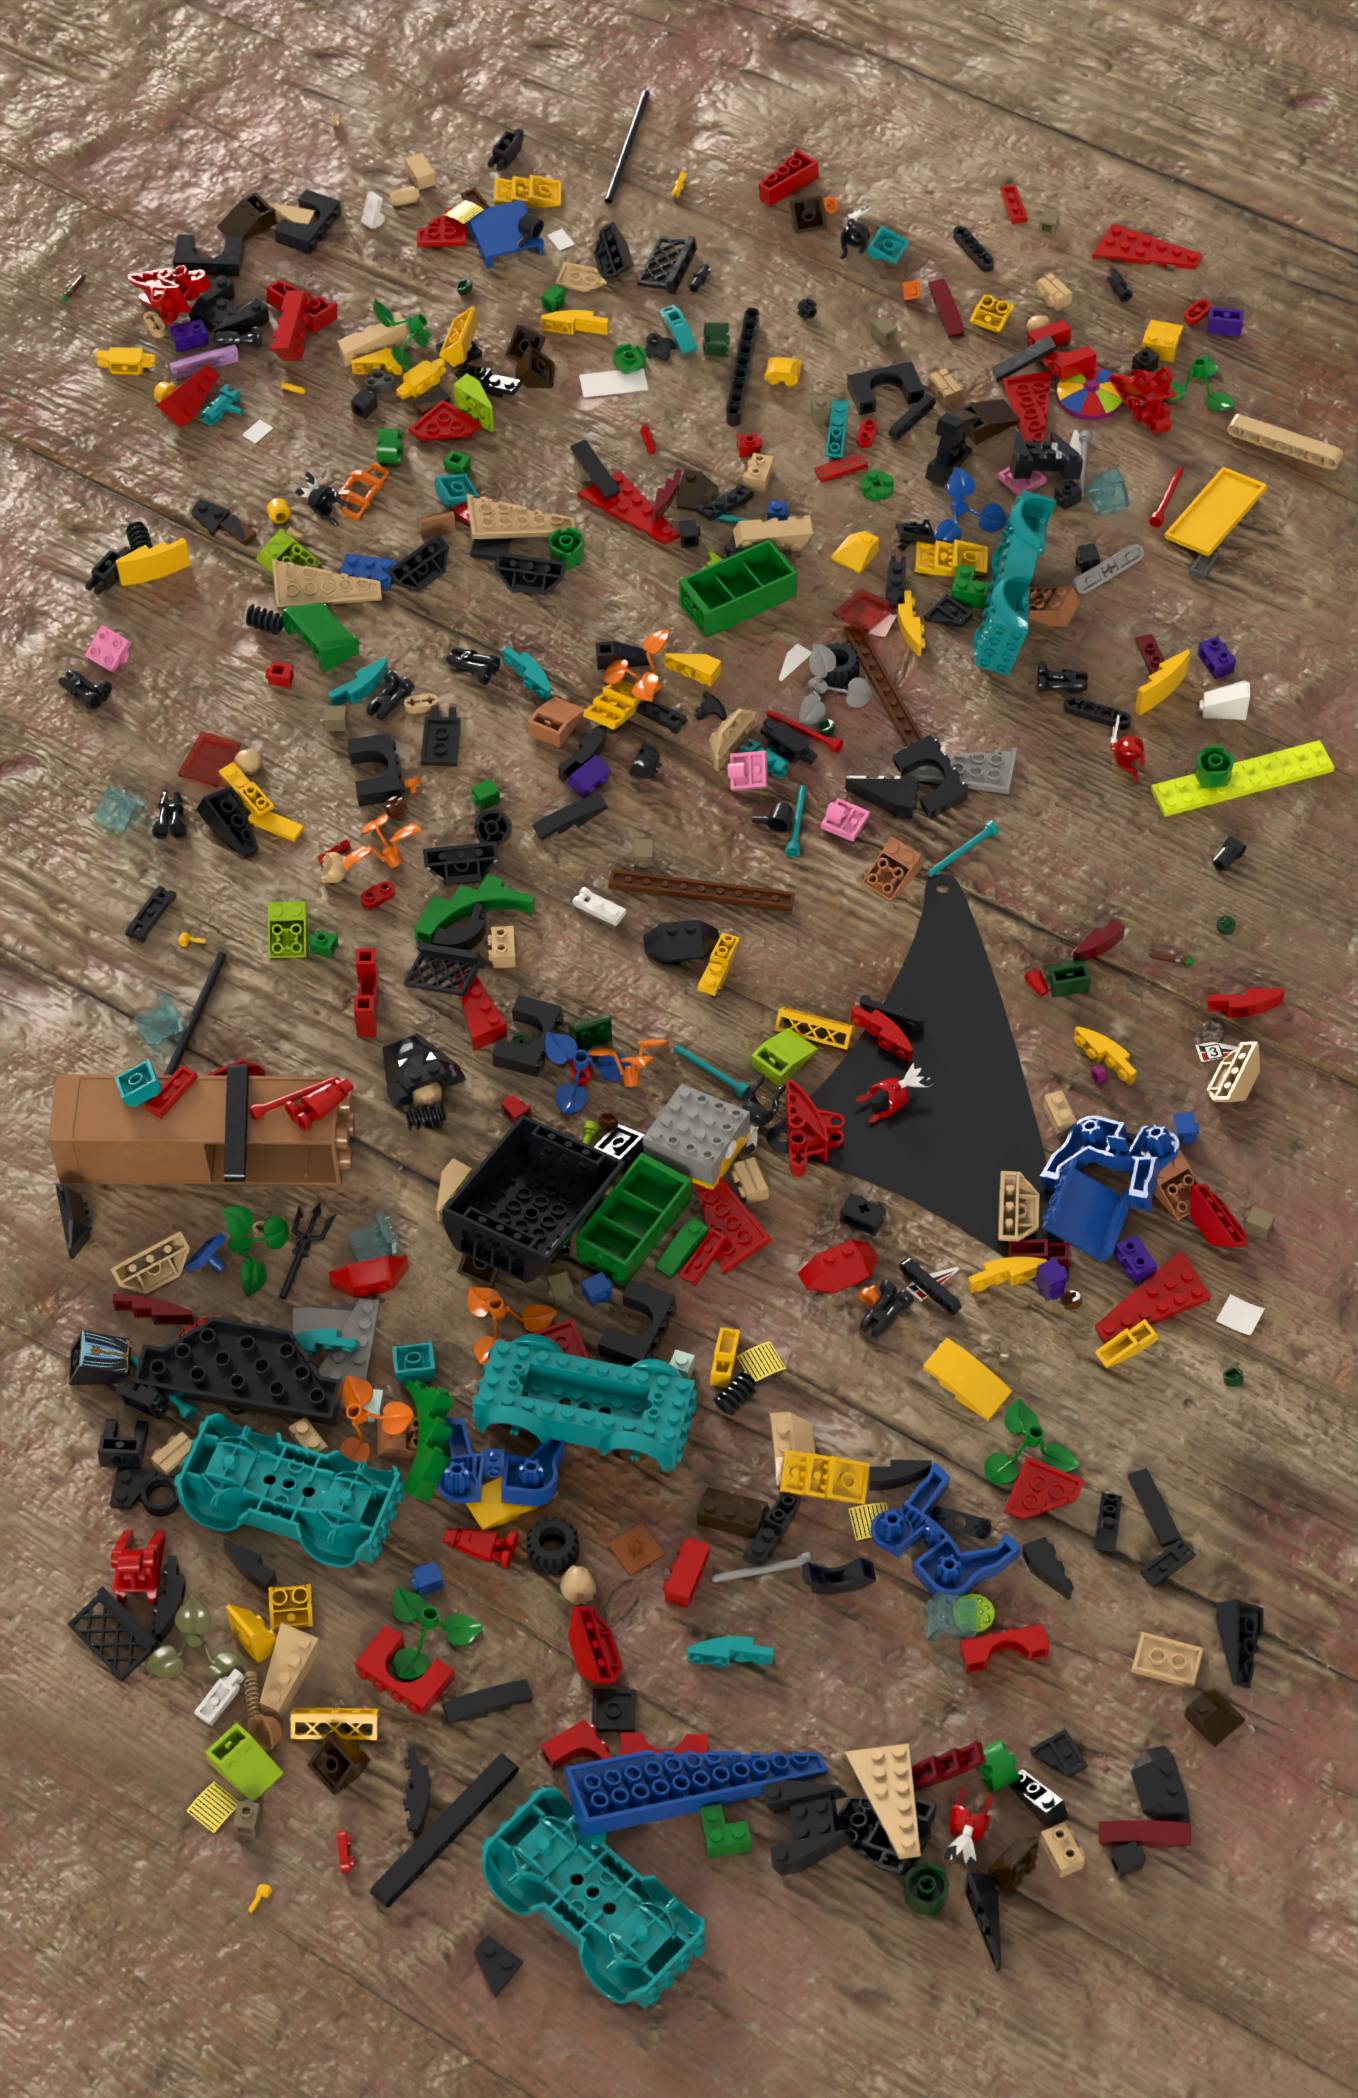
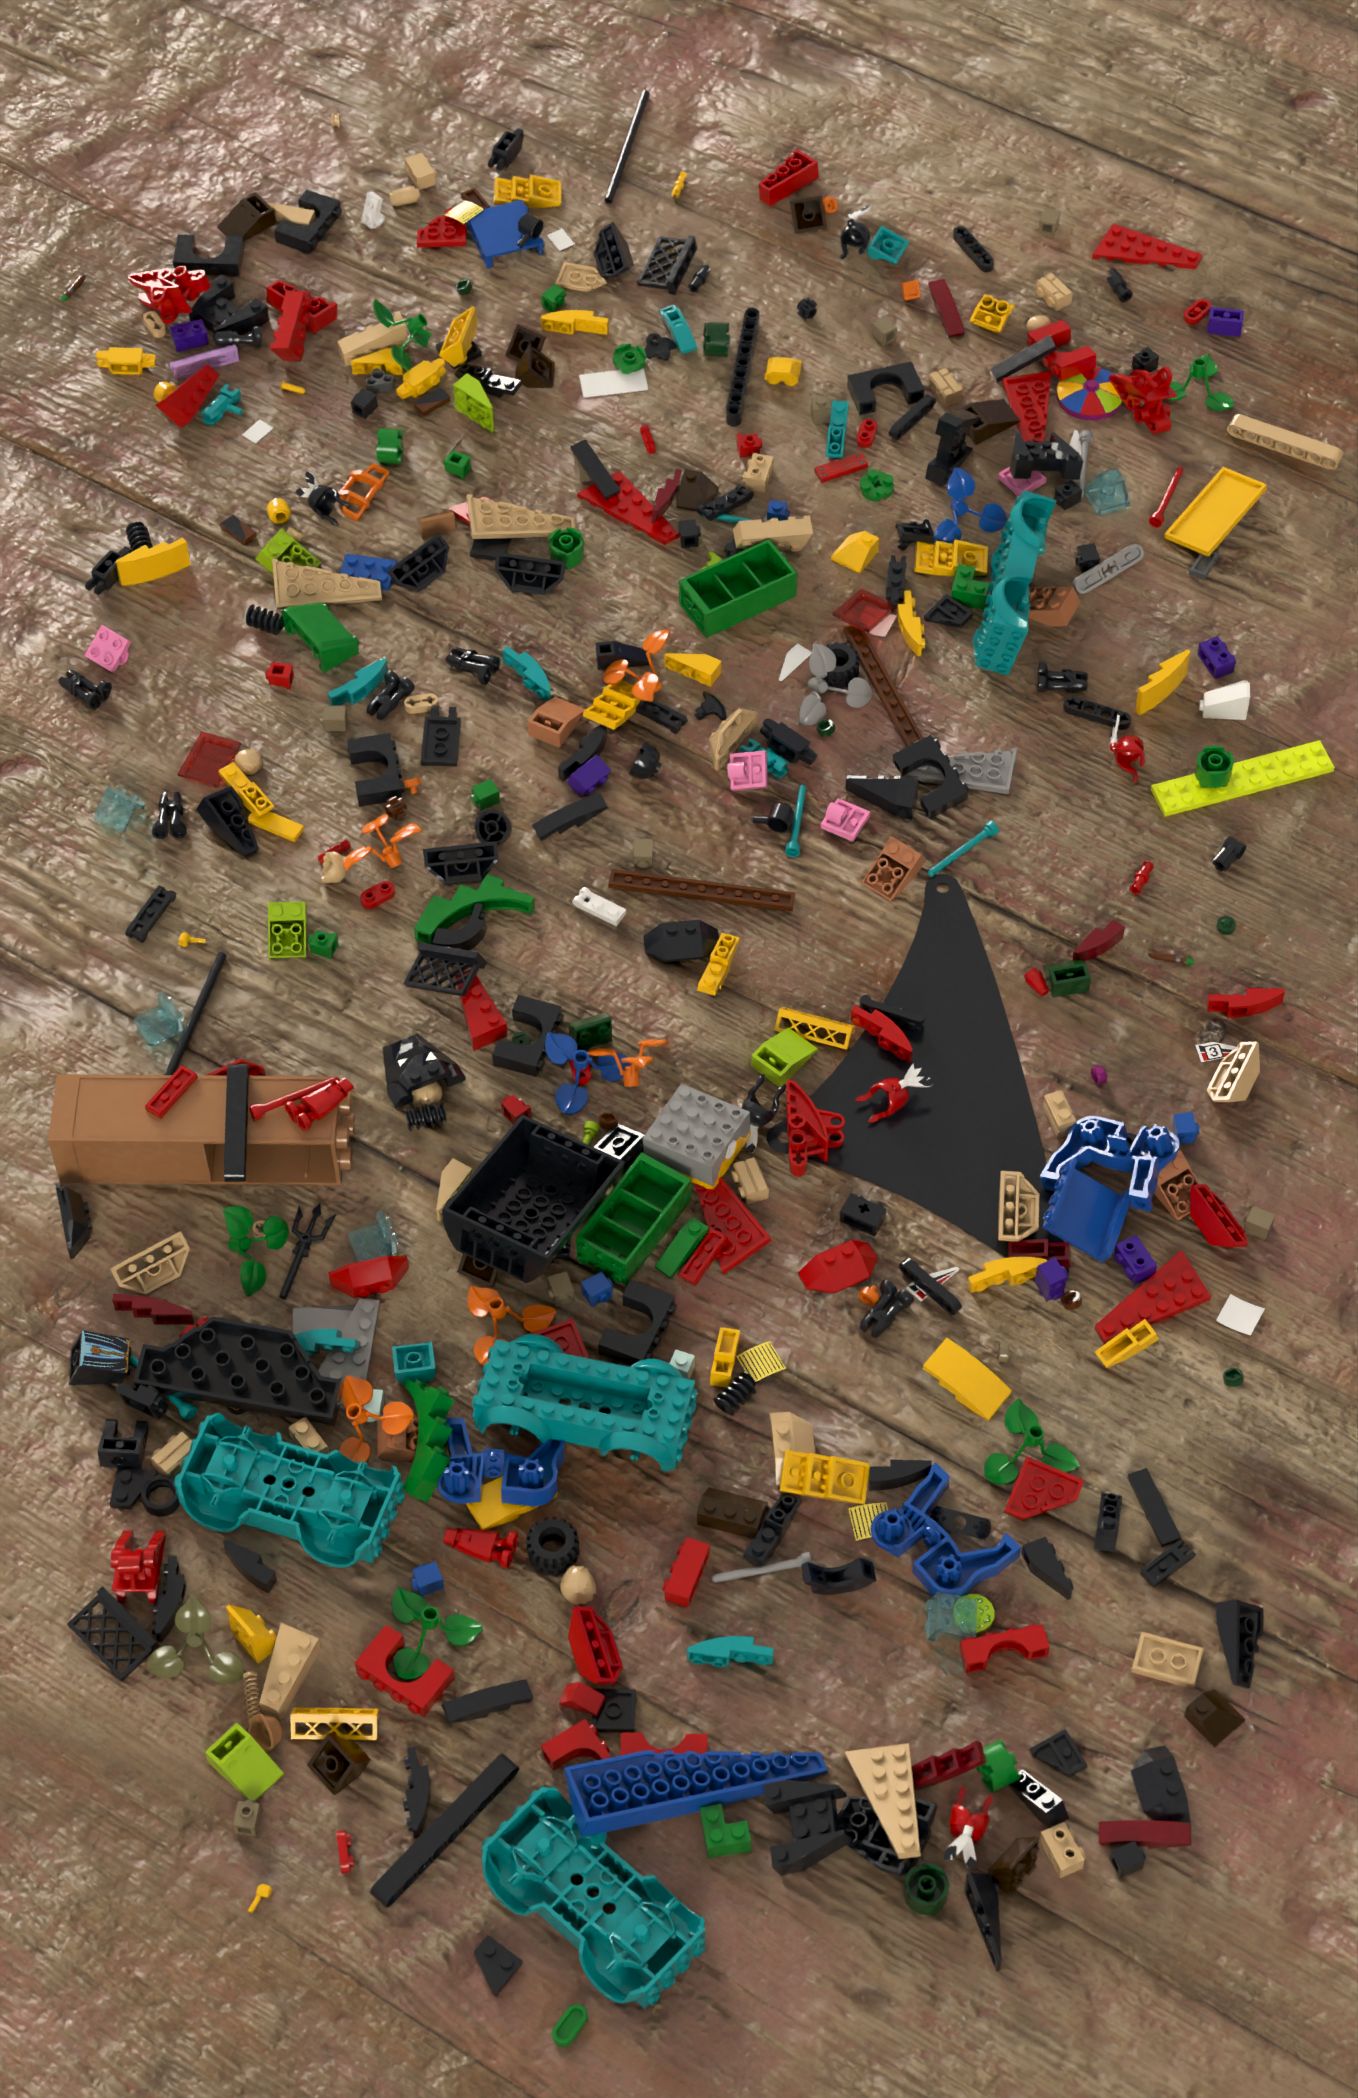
teal slope [114,1059,162,1107] -> none
blue tile [183,1233,227,1273] -> none
light yellow sticker [187,1781,238,1833] -> none
black wing [191,499,230,537] -> none
white hinge [194,1669,245,1726] -> none
yellow slope [268,1584,313,1630] -> none
red arch [354,948,379,1037] -> none
red plate [409,400,481,441] -> none
teal slope [434,473,480,509] -> none
tan brick [488,926,516,969] -> none
dark orange piece [607,1523,665,1576] -> none
teal piece [674,1045,751,1099] -> none
red piece [766,710,843,753] -> none
red tile [1000,185,1028,224] -> none
yellow slope [1074,1026,1137,1086] -> none
dark red plate [1135,634,1165,675] -> none
yellow slope [1141,319,1184,363] -> none
none -> green tile [552,2004,588,2047]
none -> red slope [559,1681,606,1716]
none -> red pin [1129,861,1154,895]

